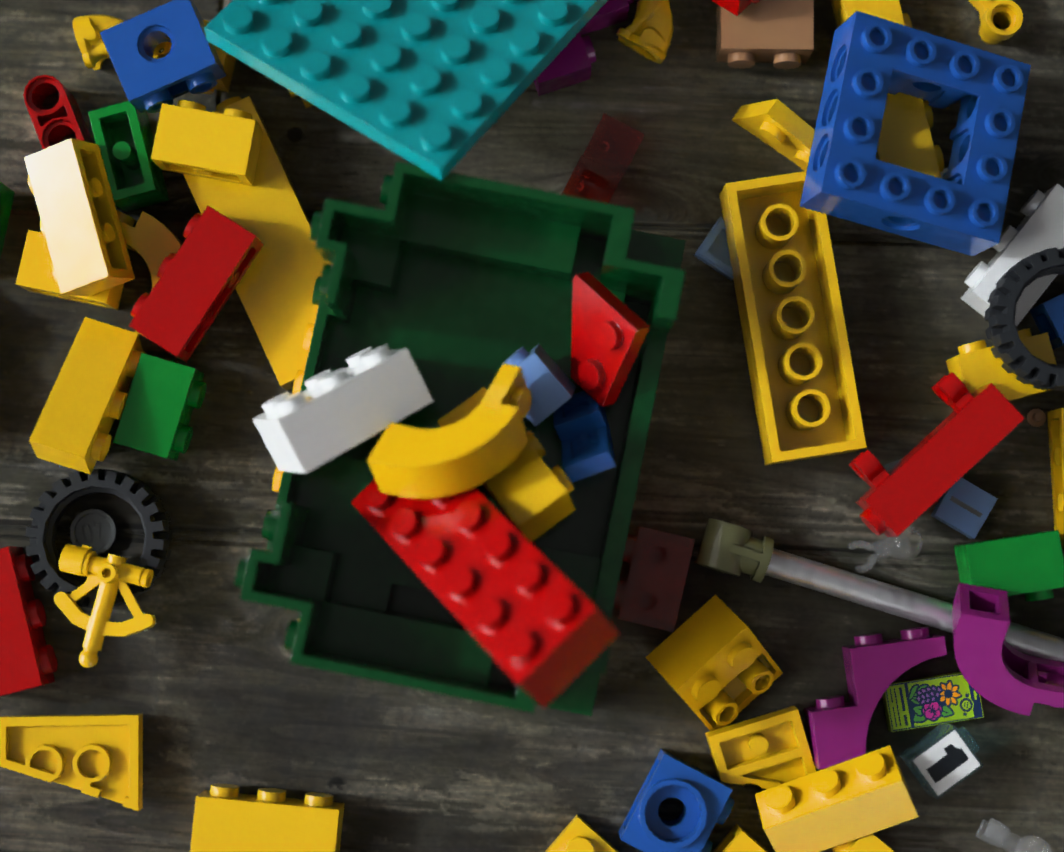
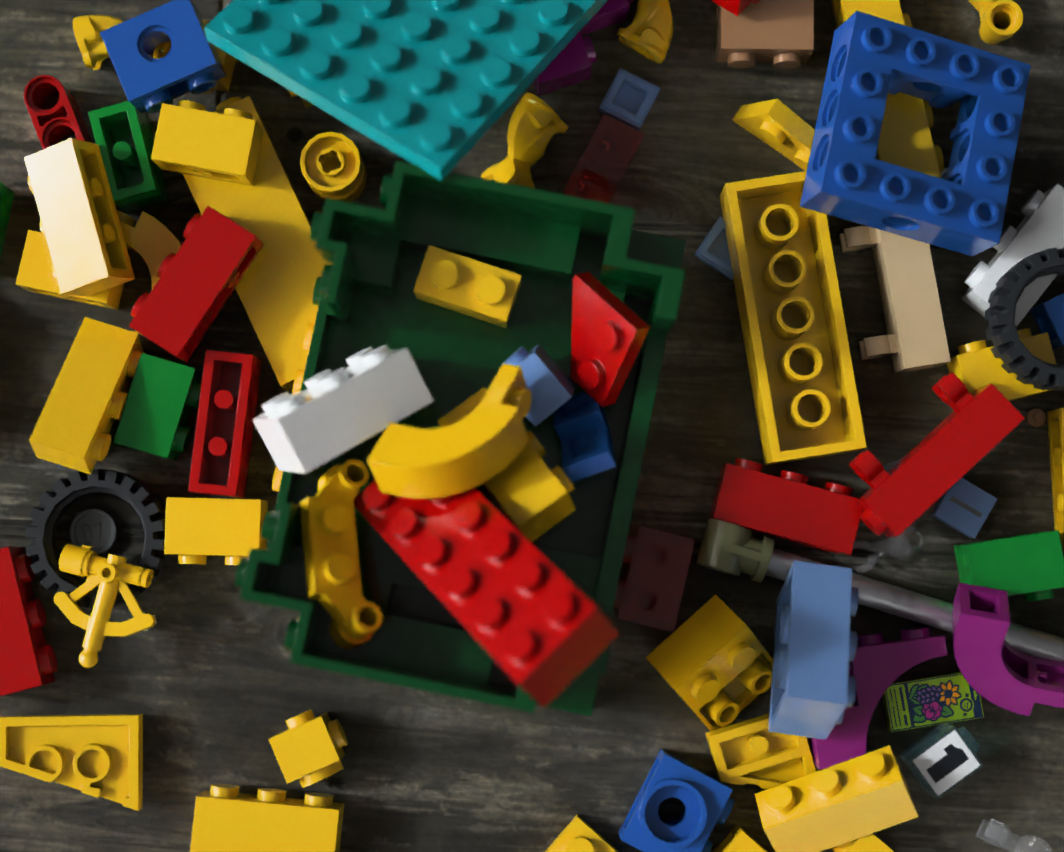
none -> yellow brick [164,497,268,565]
none -> red brick [188,350,262,499]
none -> yellow brick [268,709,348,788]
none -> yellow wheel [300,132,367,203]
none -> yellow plate [300,459,382,649]
none -> yellow brick [413,245,521,328]
none -> yellow animal [481,92,569,189]
none -> medium blue tile [599,68,661,132]
none -> red brick [709,458,862,555]
none -> medium blue brick [768,560,859,740]
none -> tan brick [839,226,951,374]

